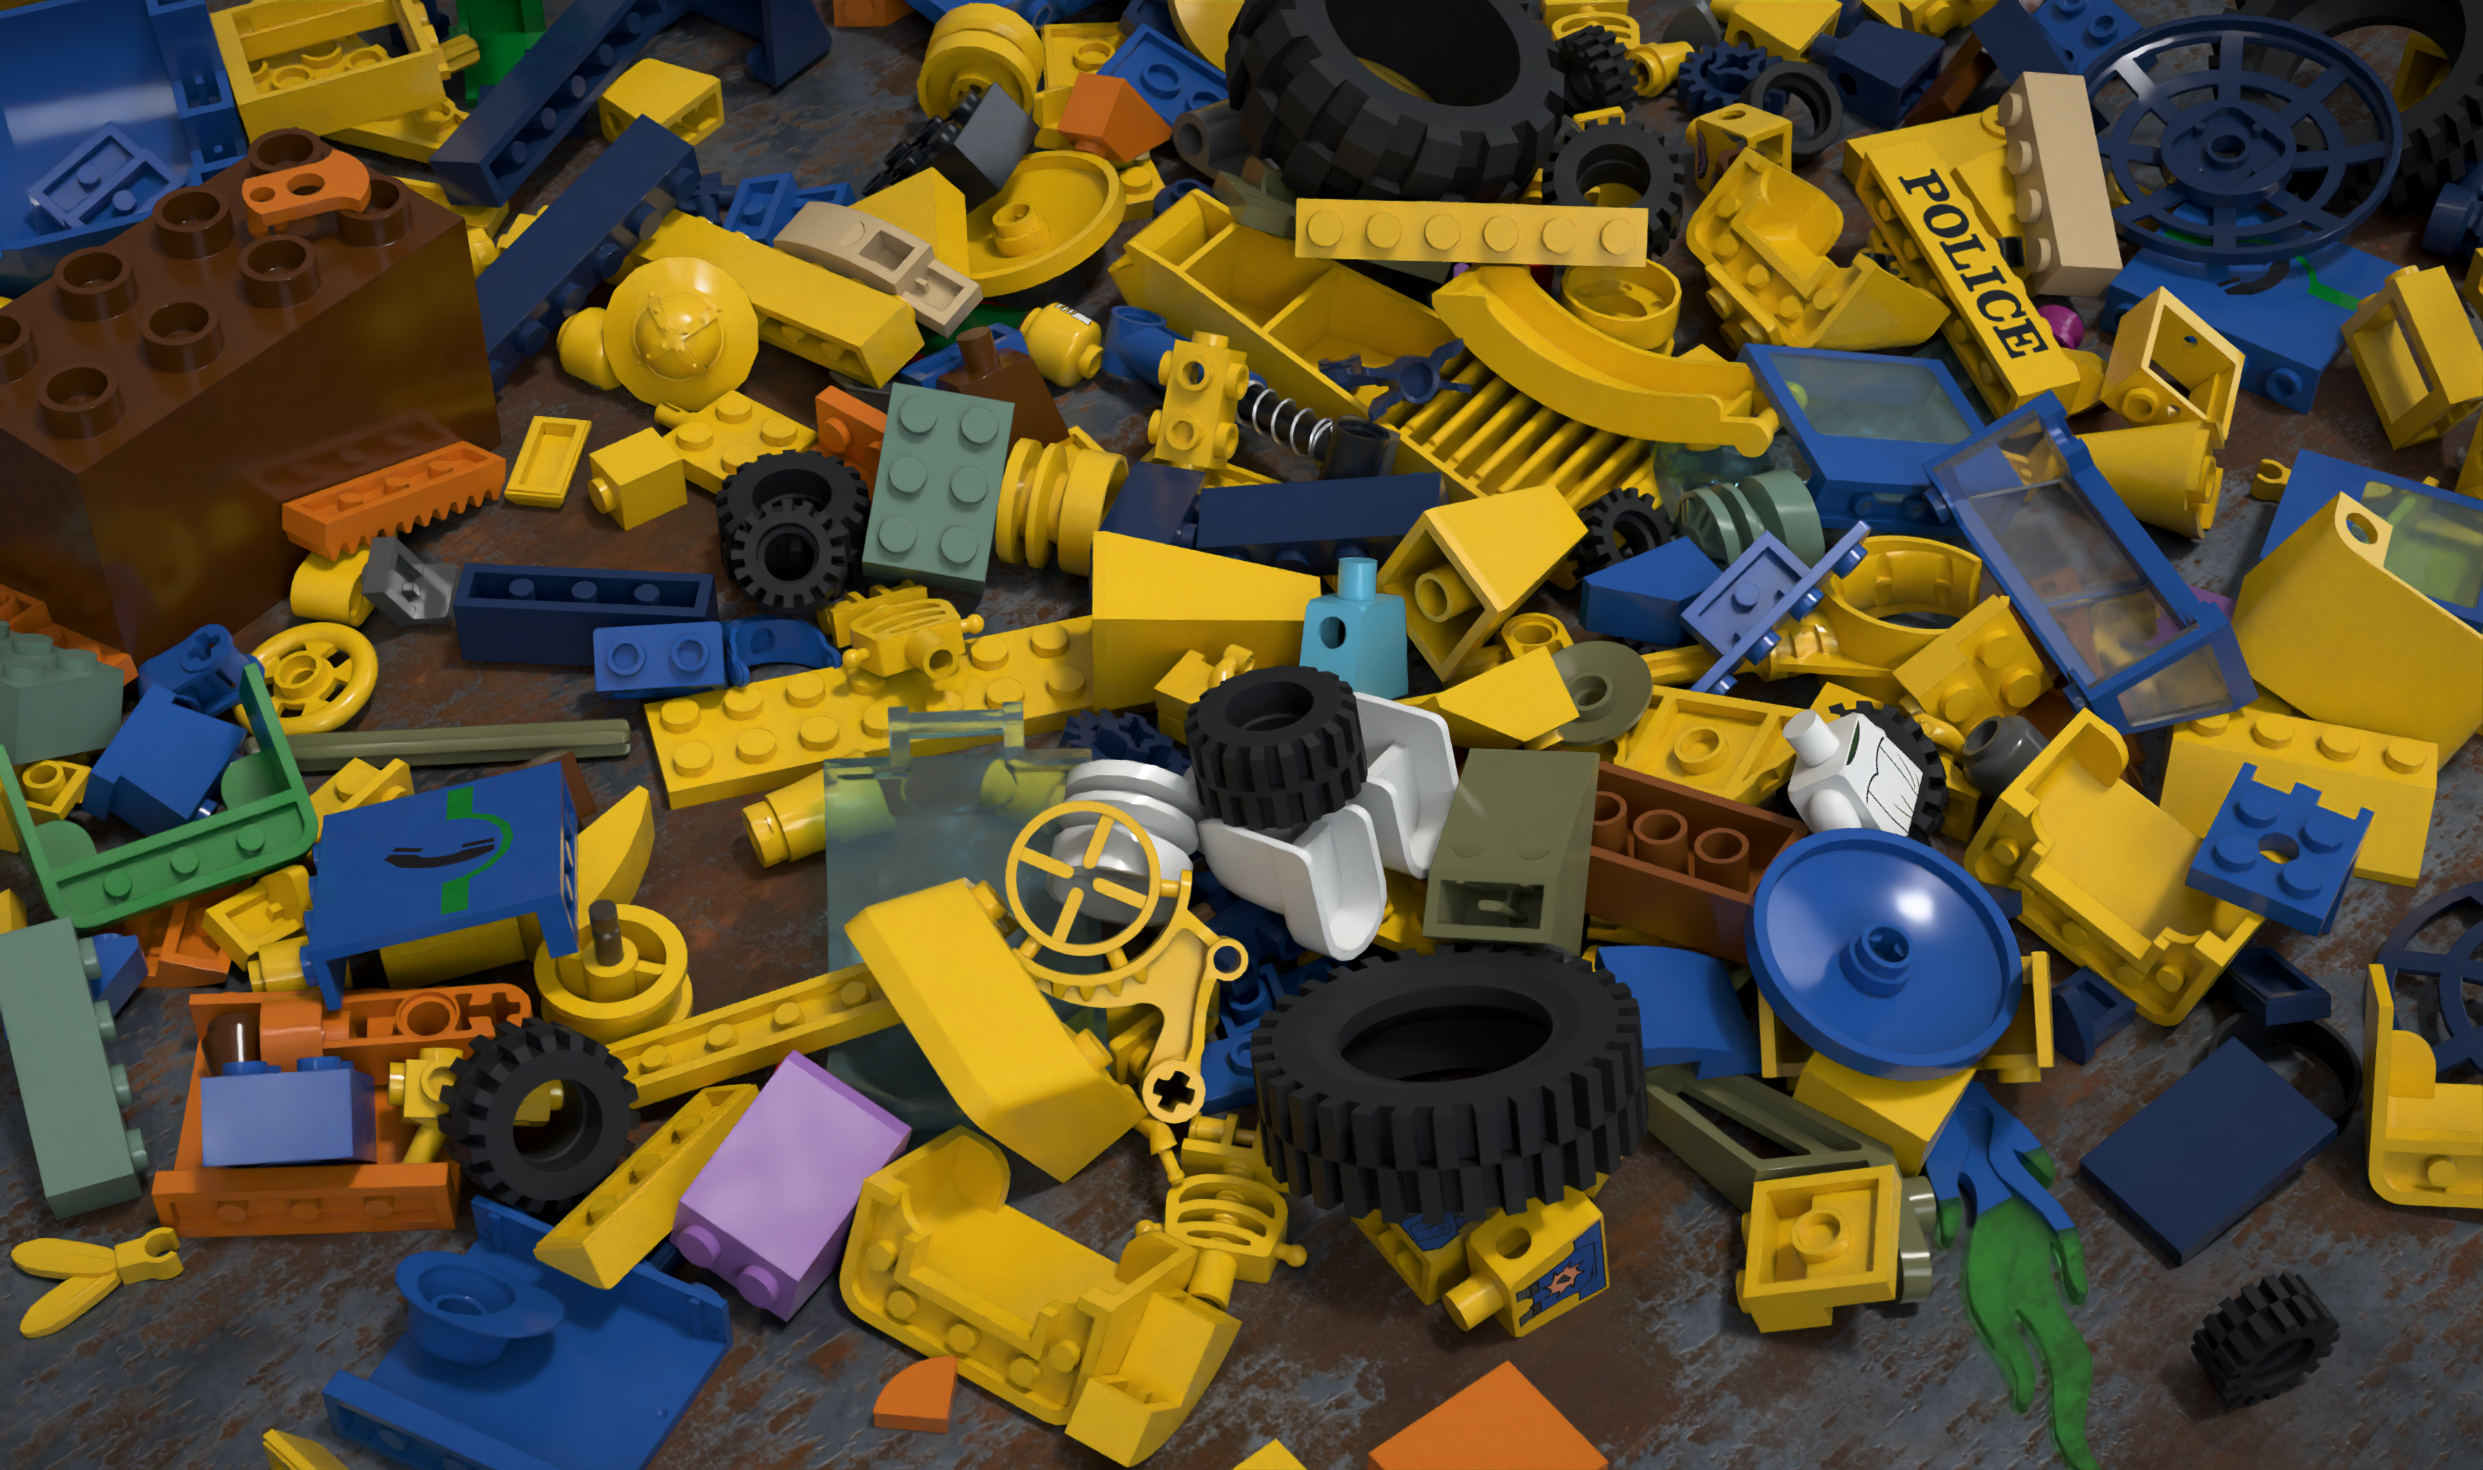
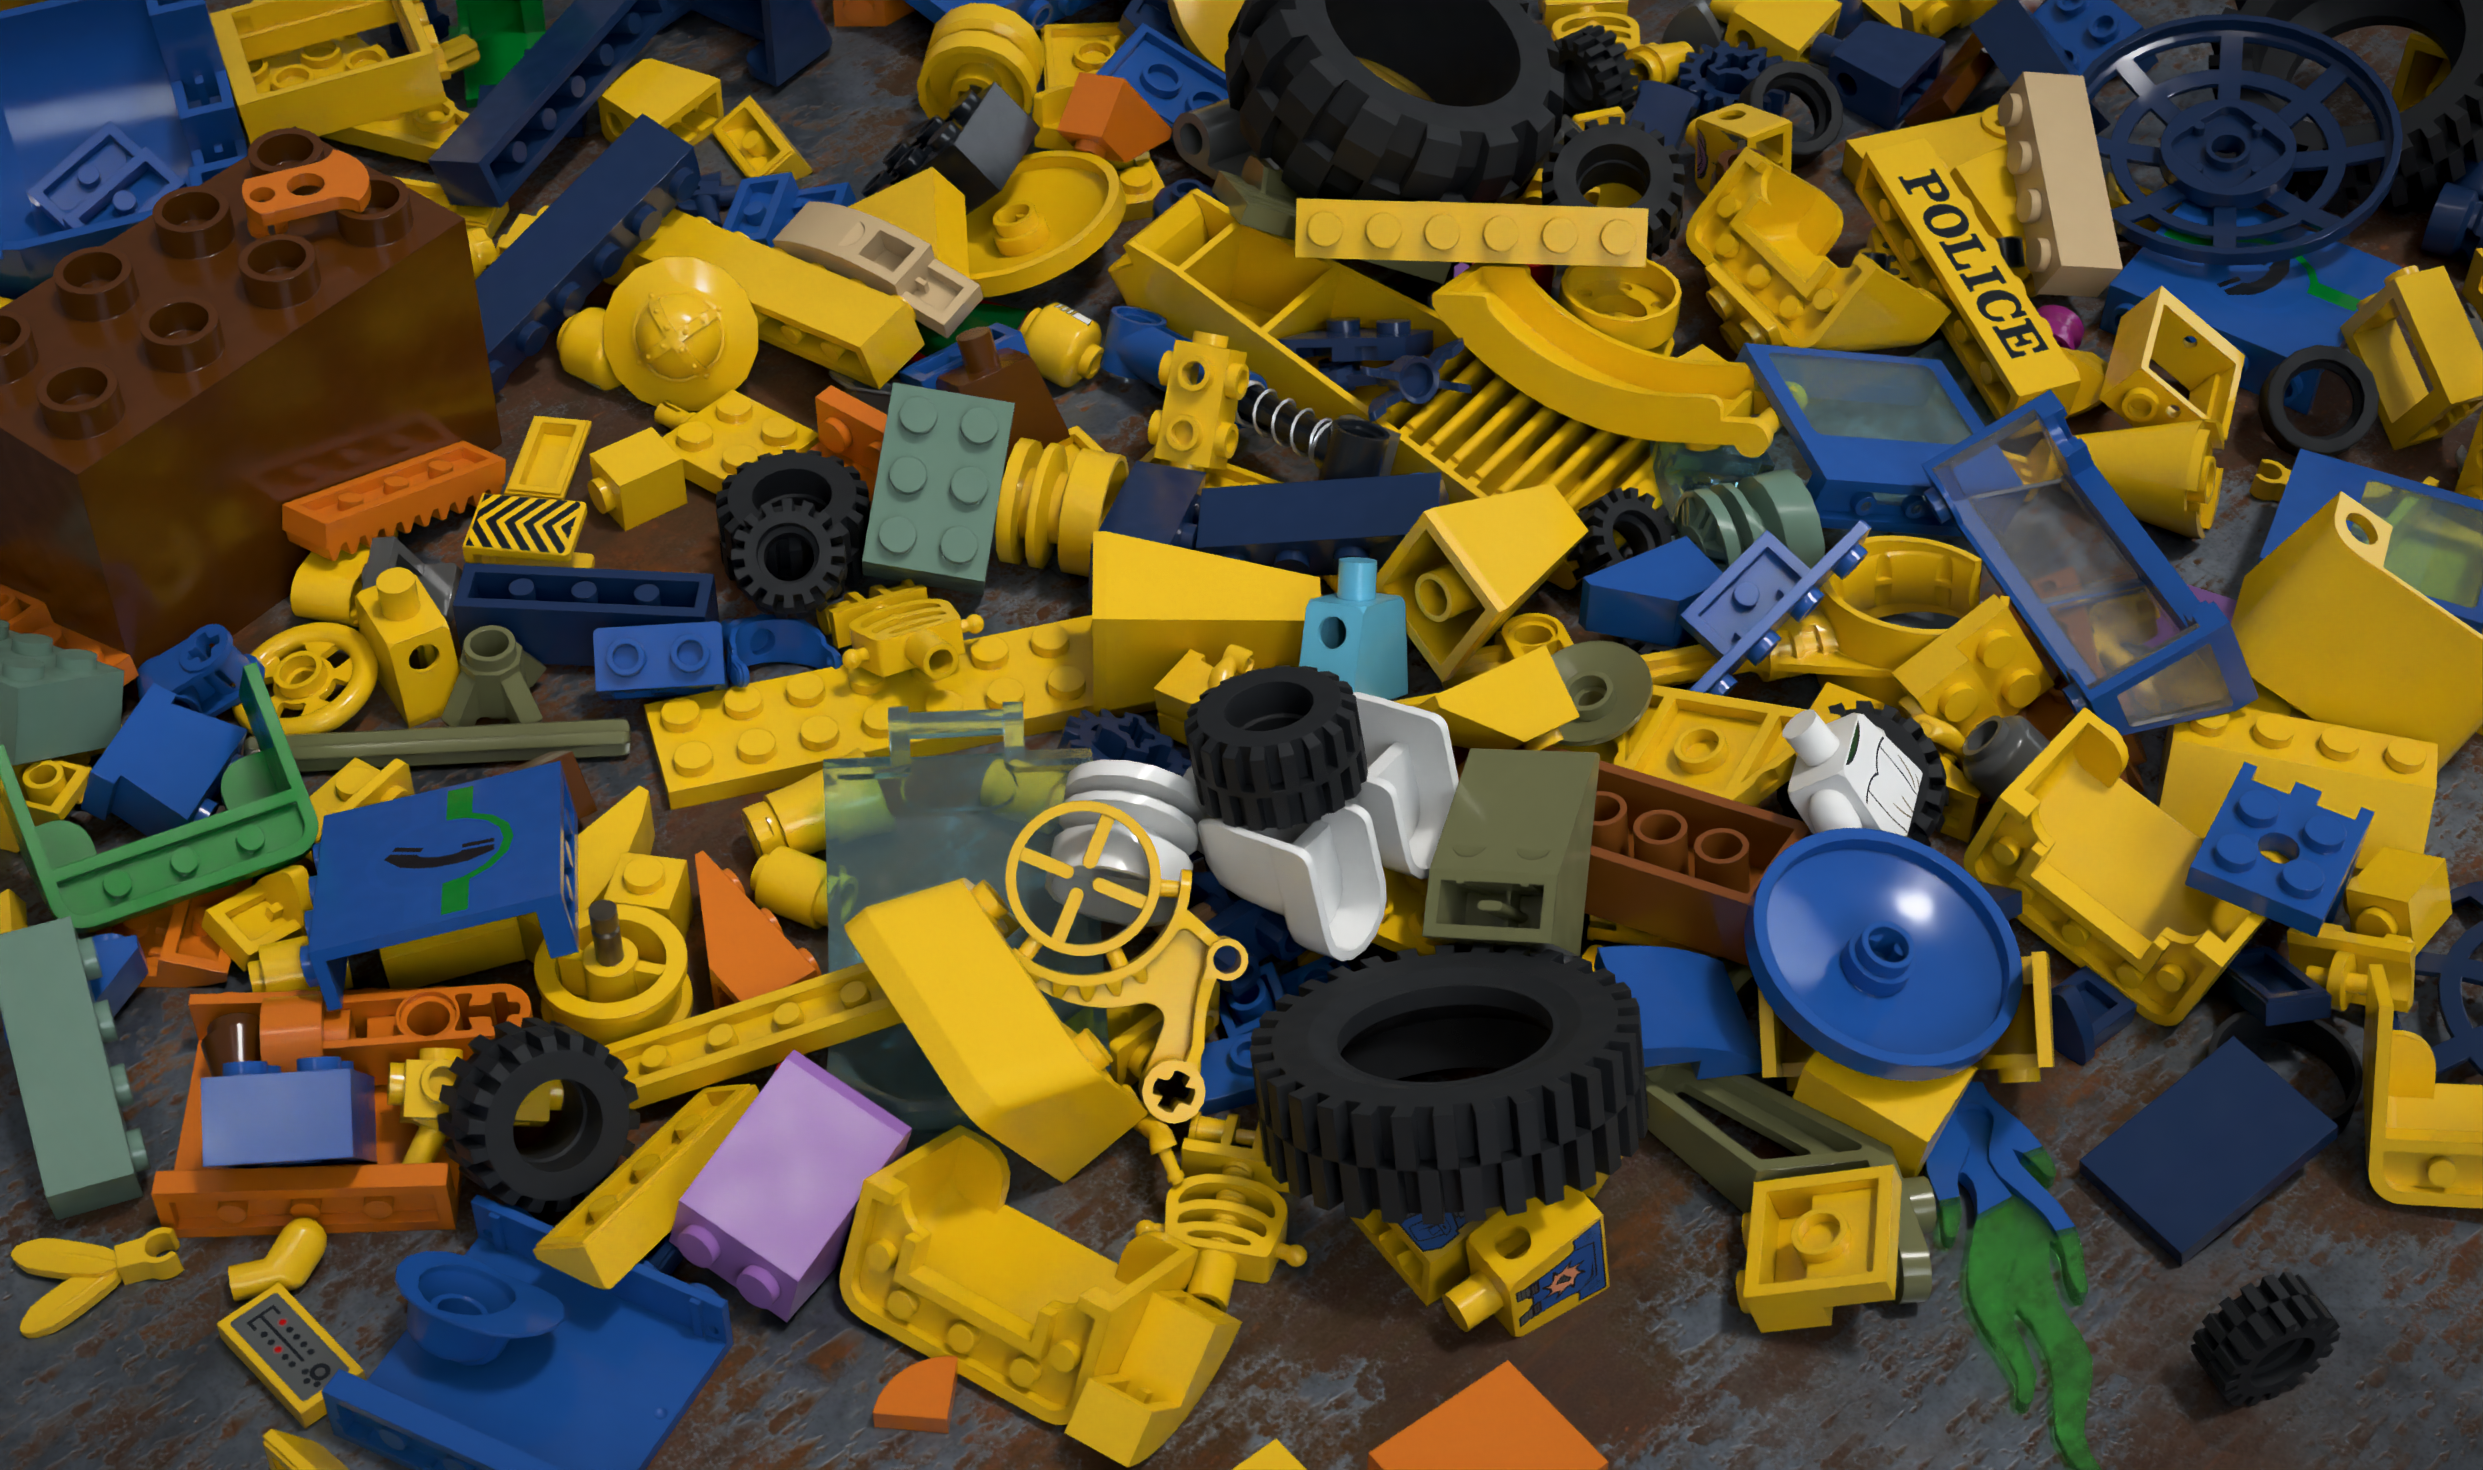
none -> tile [216,1282,367,1429]
none -> yellow arm [228,1217,327,1302]
none -> yellow torso [355,567,460,728]
none -> olive rock [441,625,547,727]
none -> piece [462,493,595,569]
none -> yellow brick [603,852,694,941]
none -> orange slope [695,850,822,1010]
none -> yellow slope [710,95,814,180]
none -> yellow brick [750,845,855,929]
none -> dark blue wing [1277,317,1433,362]
none -> dark blue tile [1628,80,1701,151]
none -> black tyre [2258,345,2379,457]
none -> yellow hips [2287,923,2416,1013]
none -> yellow brick [2343,846,2453,957]

